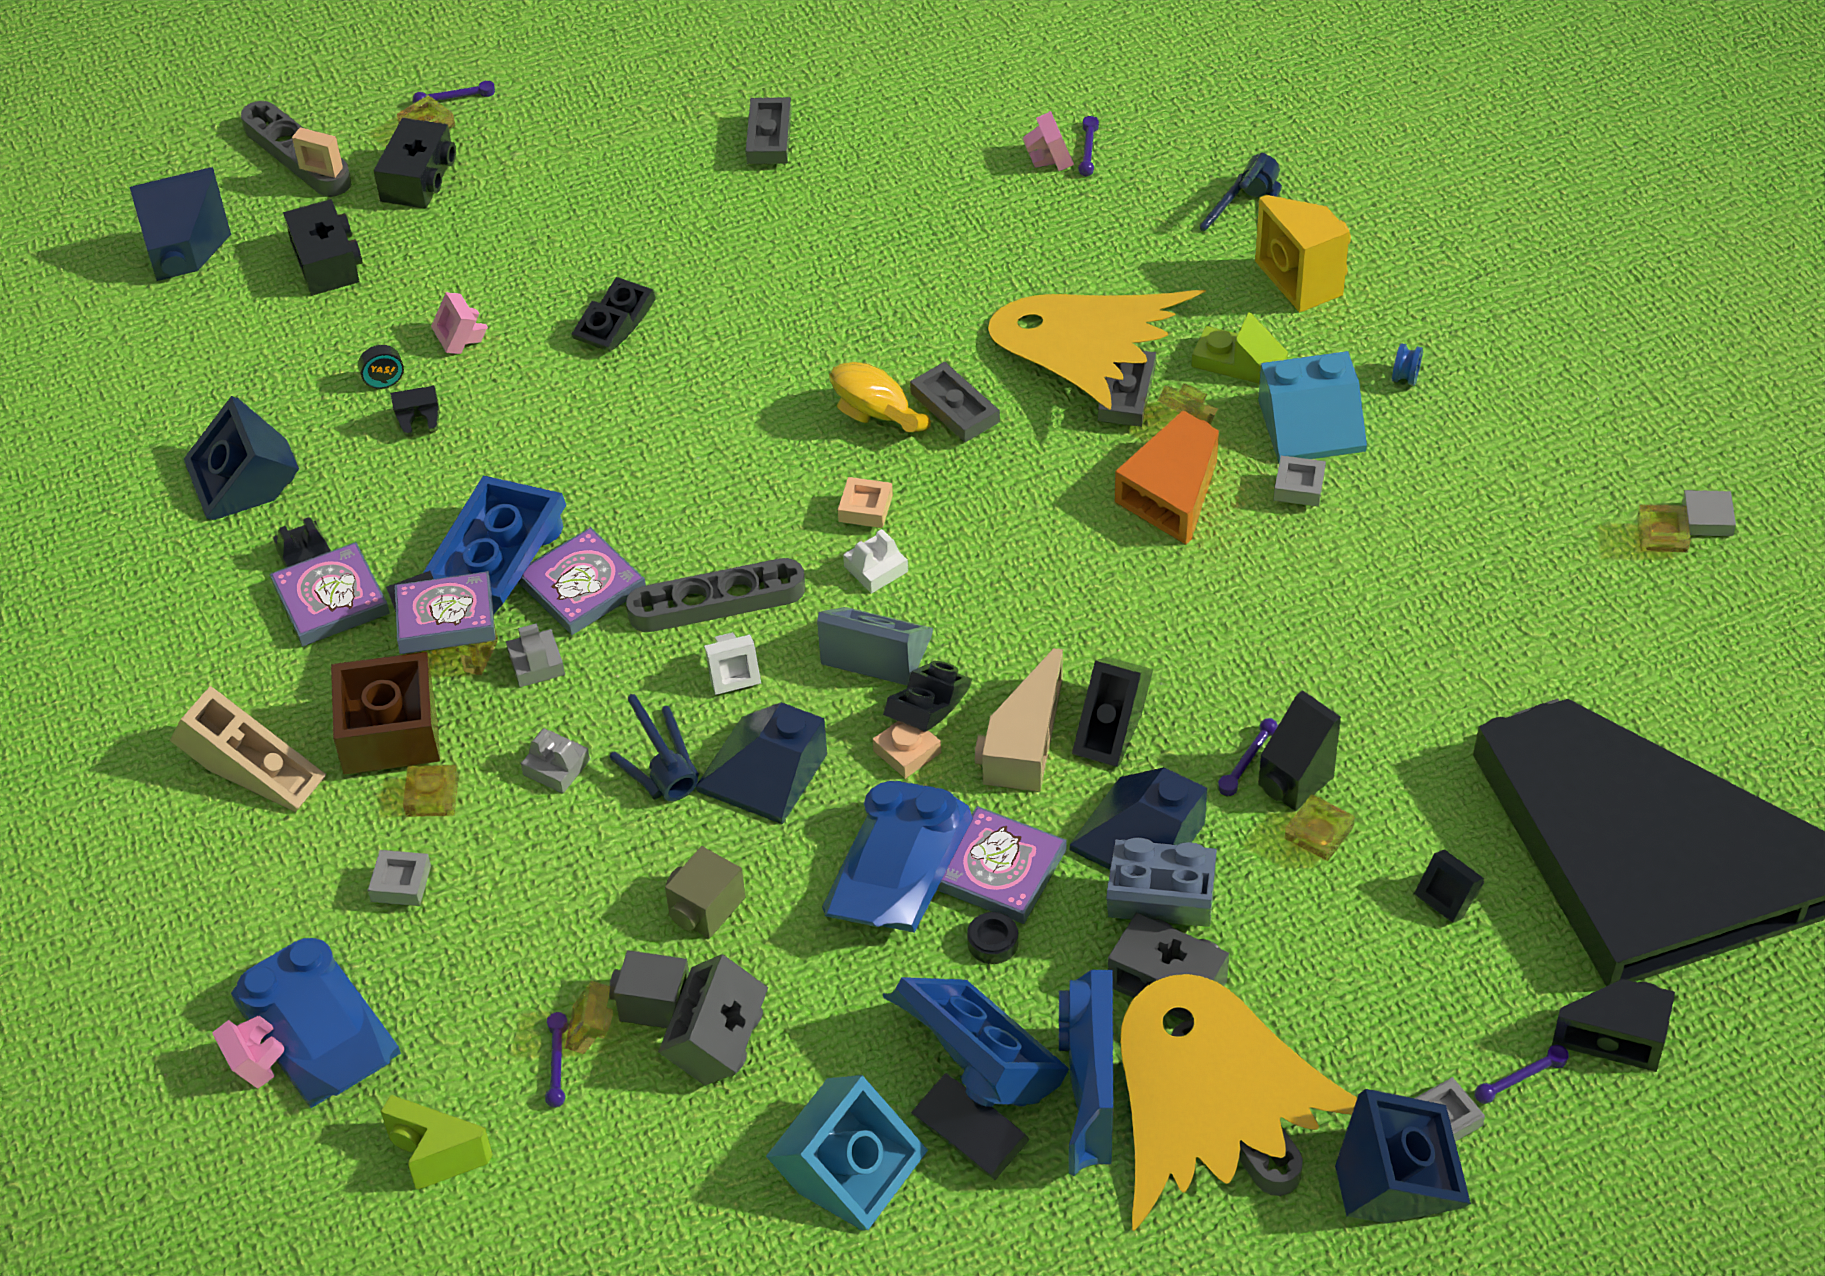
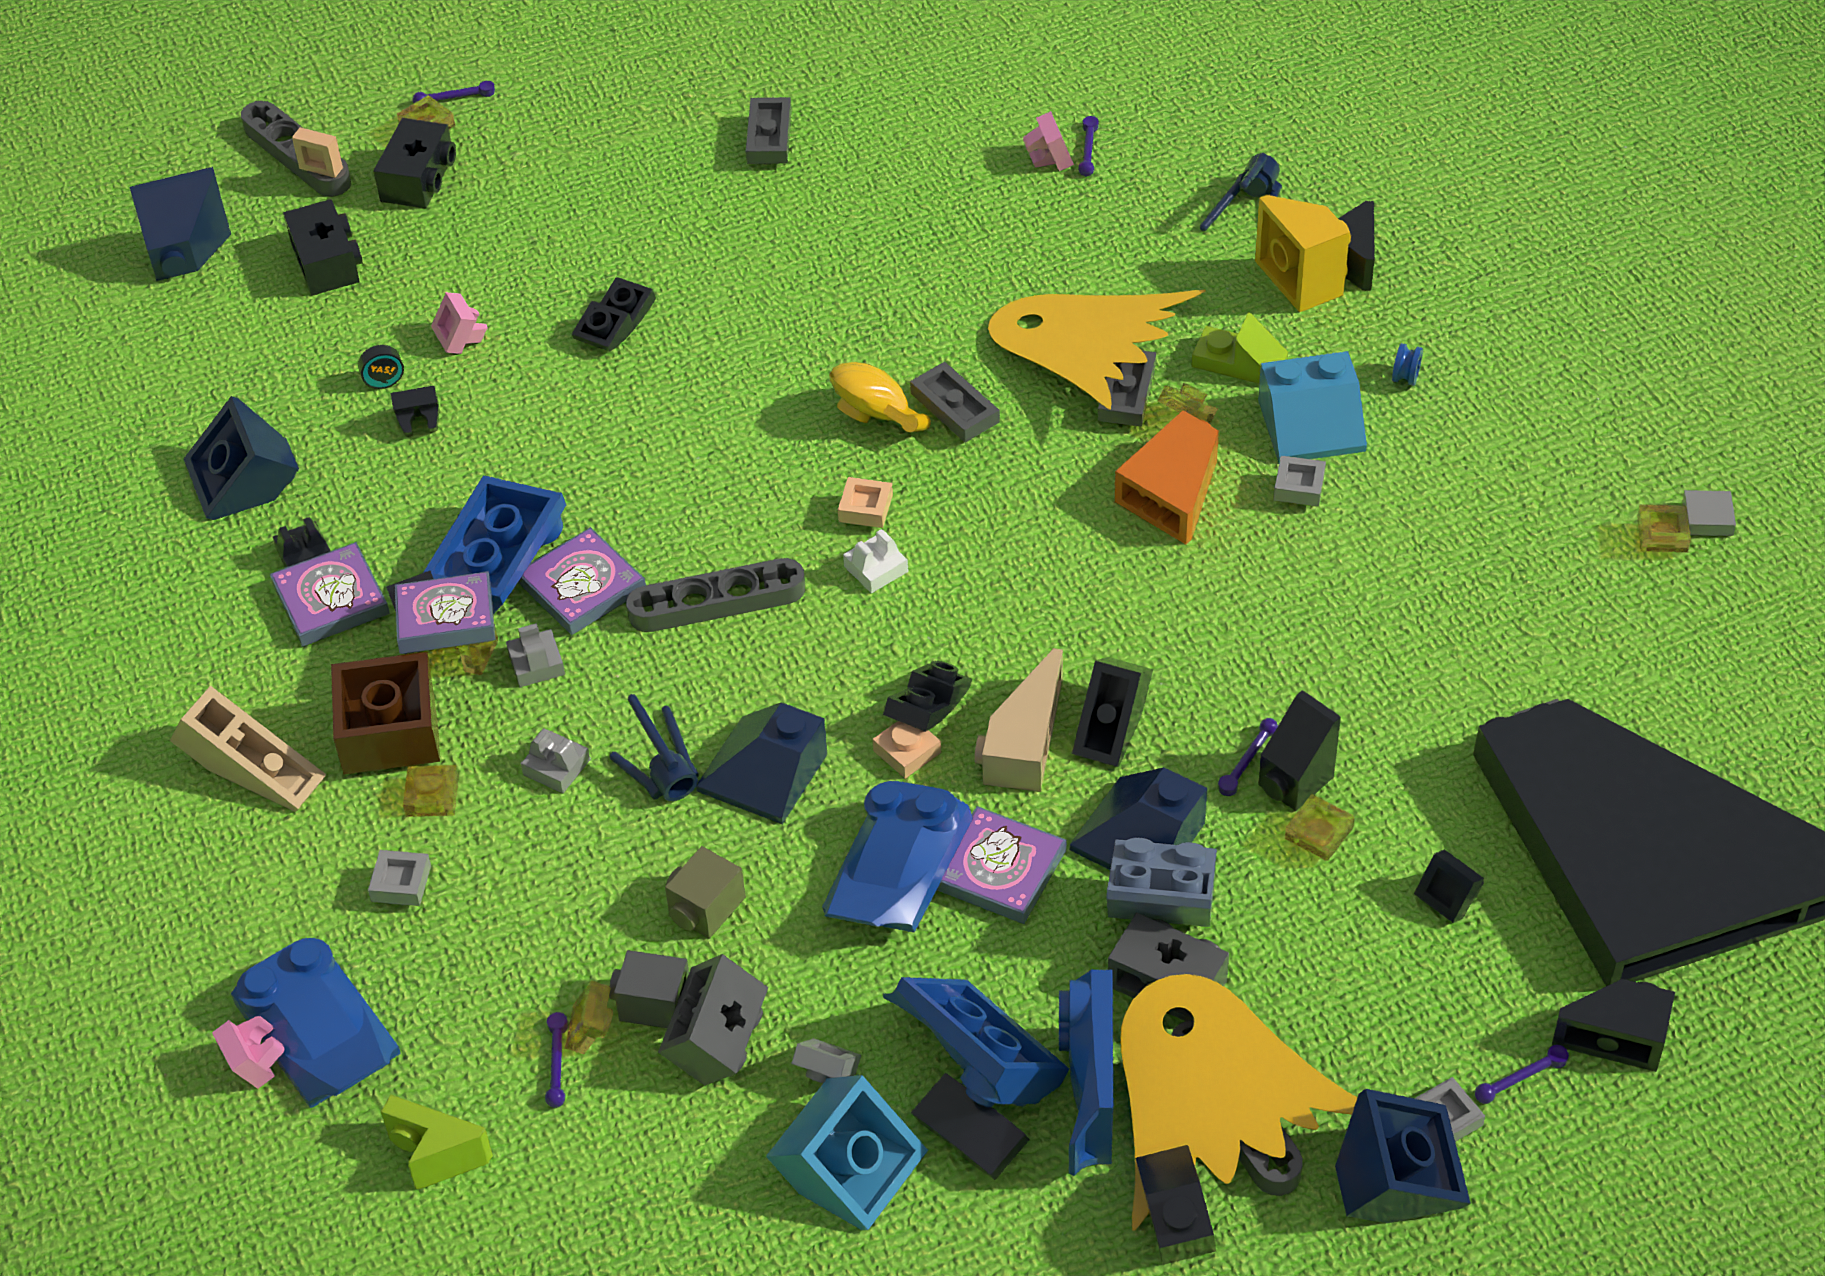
white tile [704,632,761,695] -> none
slope [817,607,933,686] -> none
black tile [967,912,1018,964] -> none
none -> light grey plate [792,1038,861,1083]
none -> black slope [1135,1145,1216,1265]
none -> black slope [1338,201,1375,291]

